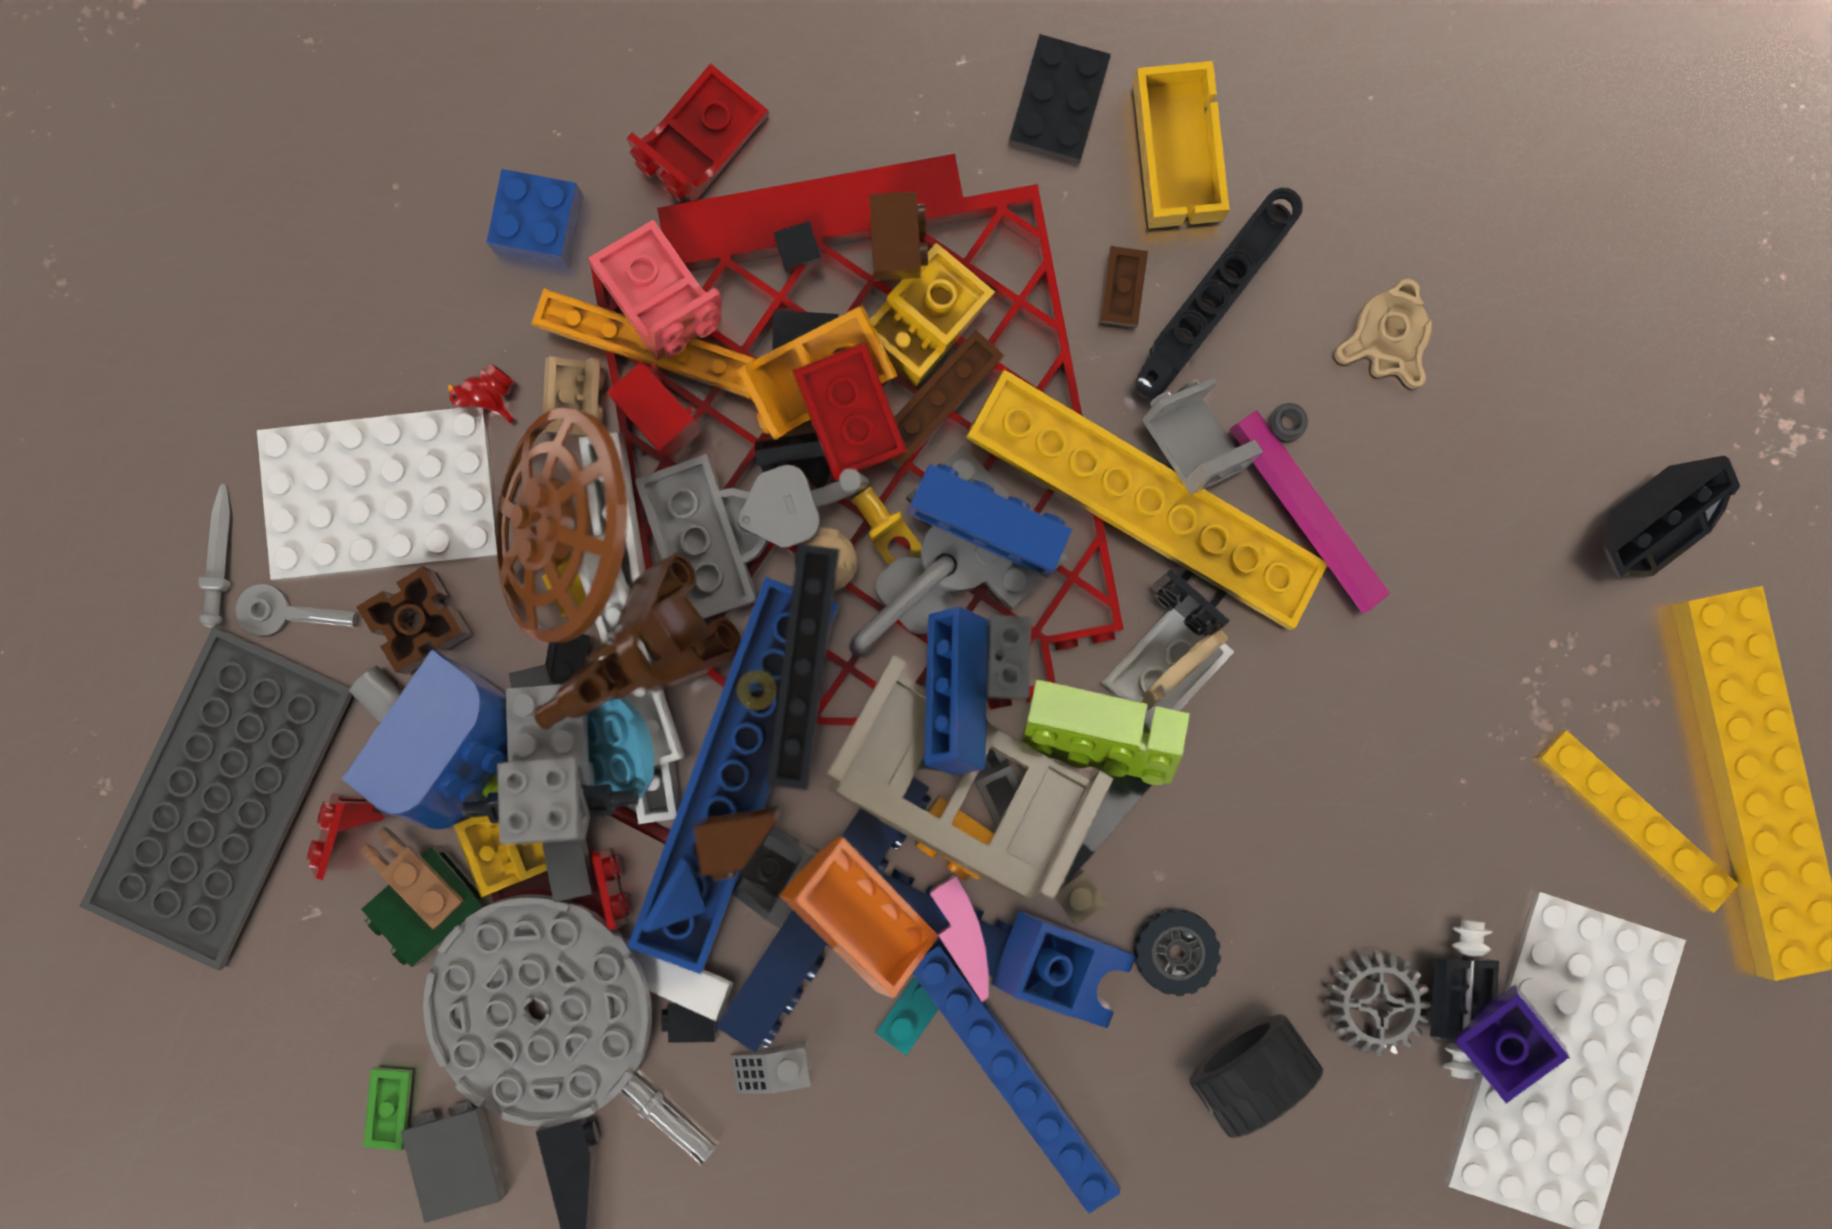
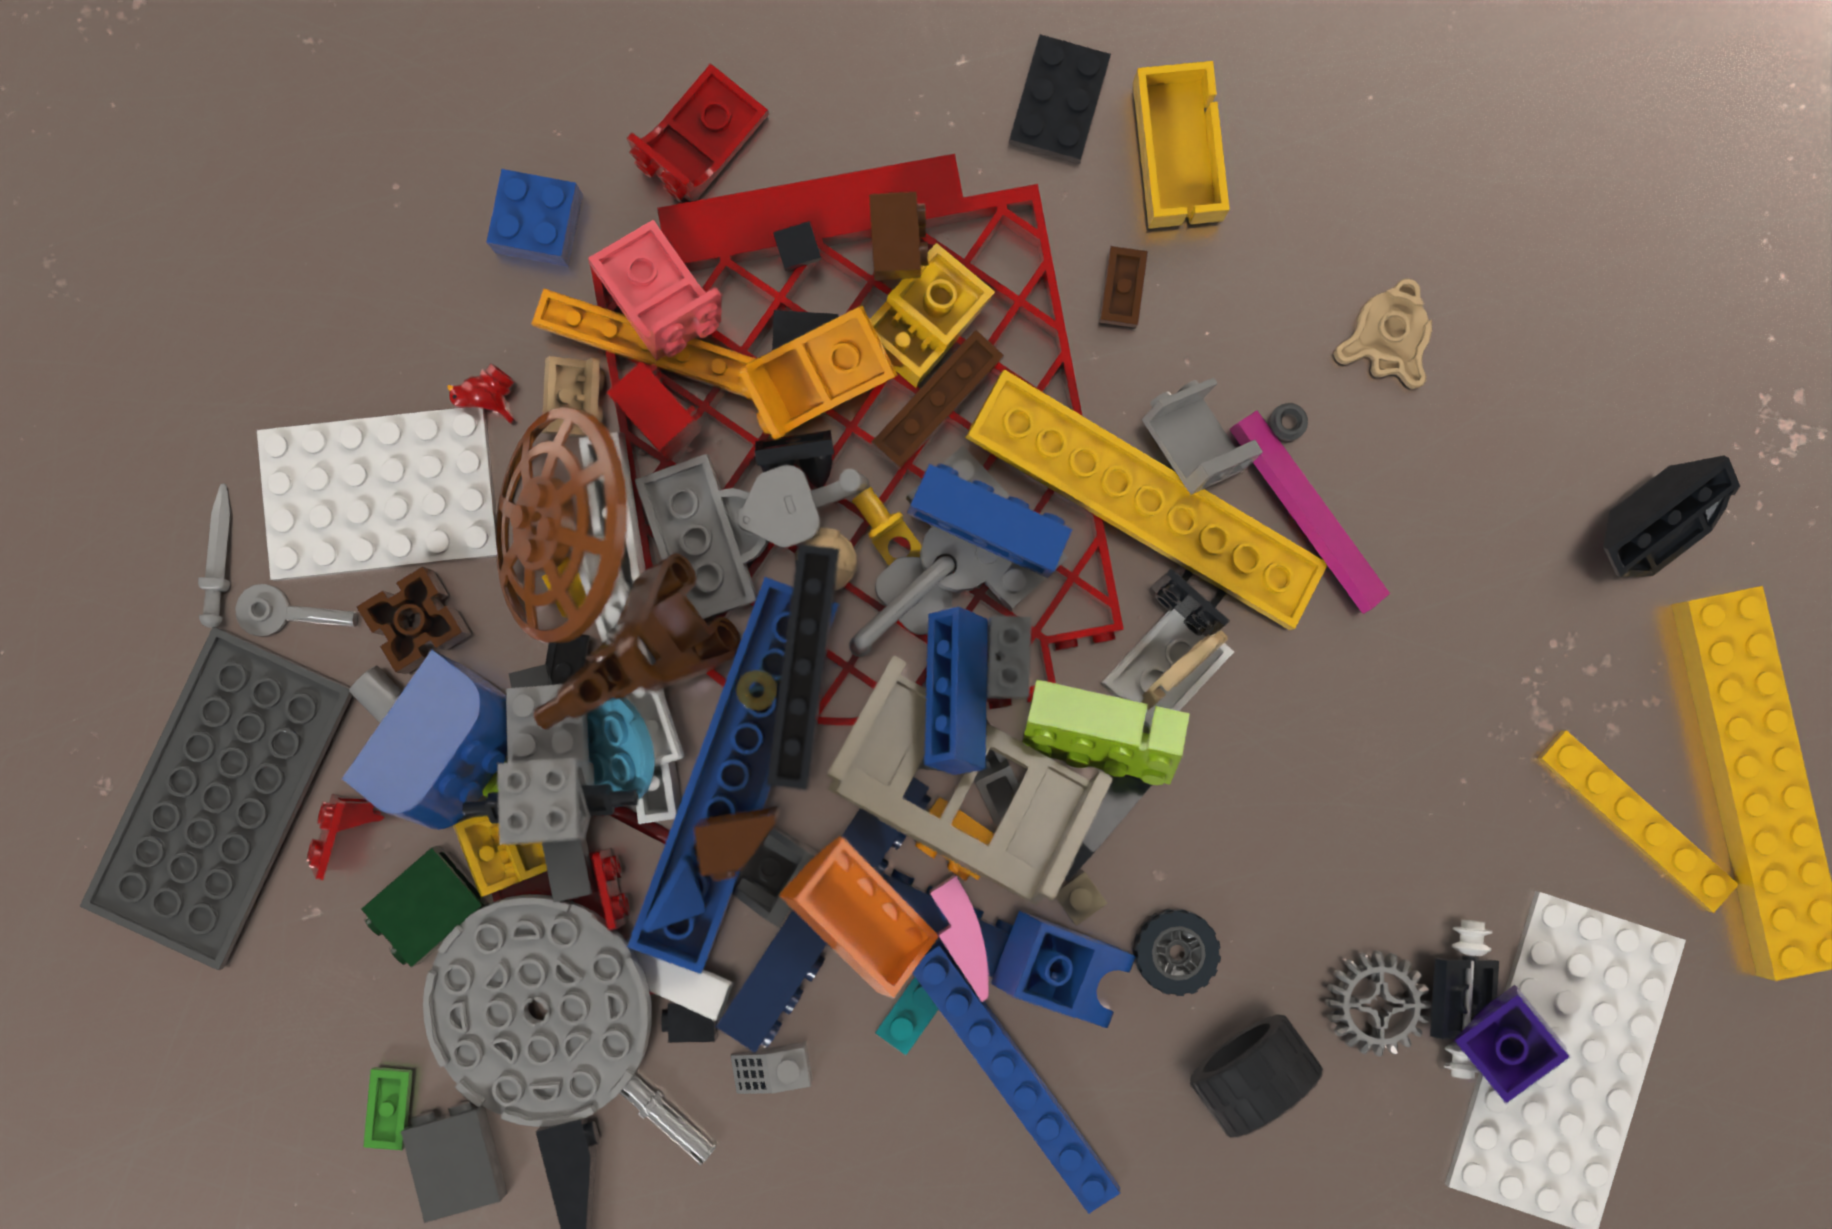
medium nougat hinge [360,826,464,930] -> none
red tile [791,342,907,480] -> none
black piece [1134,187,1303,399] -> none

